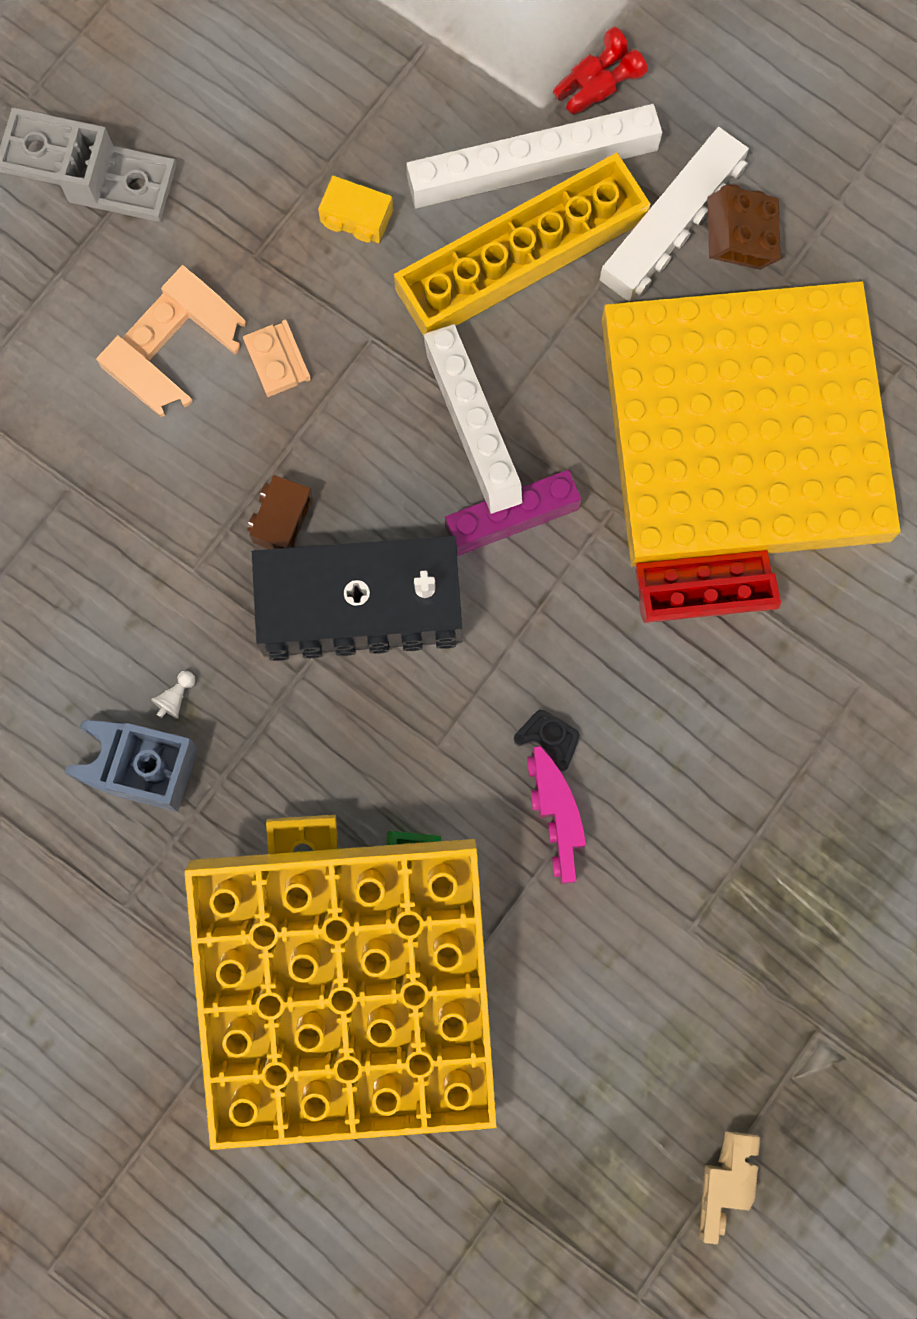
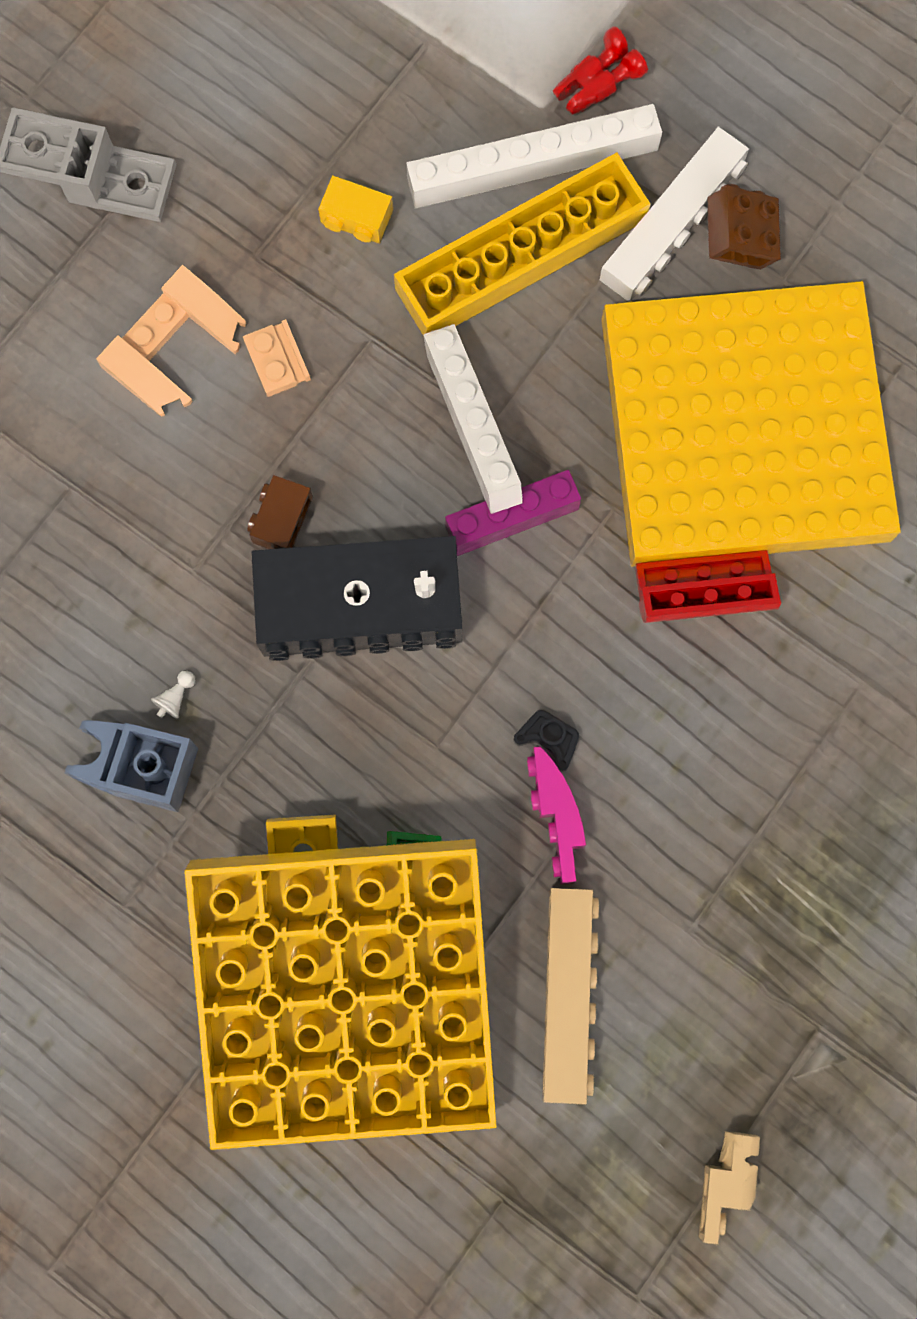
none -> tan brick [542,888,599,1104]

